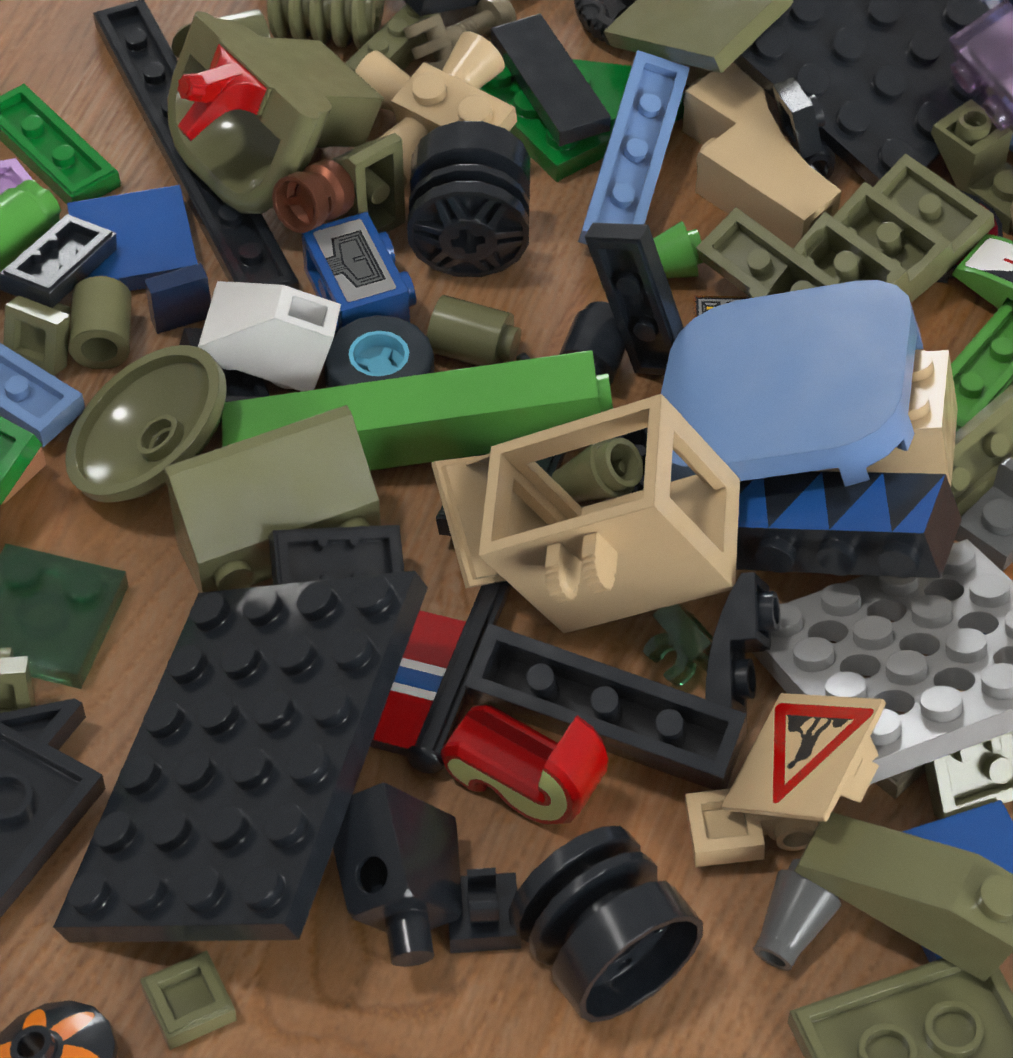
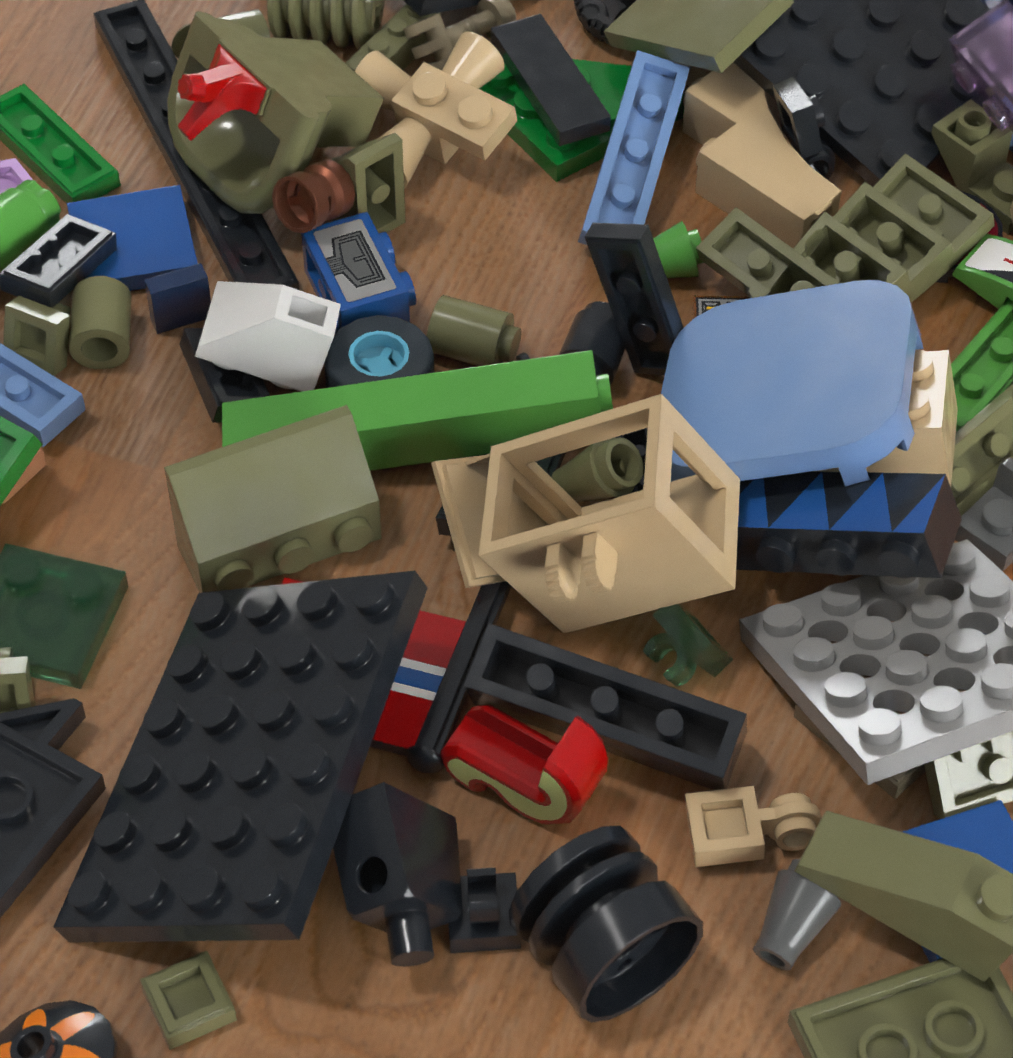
olive dish [65,345,227,502] -> none
black plate [268,525,404,585] -> none
black wheel [407,121,531,277] -> none
black slope [705,572,780,714] -> none
tan piece [721,693,886,822] -> none

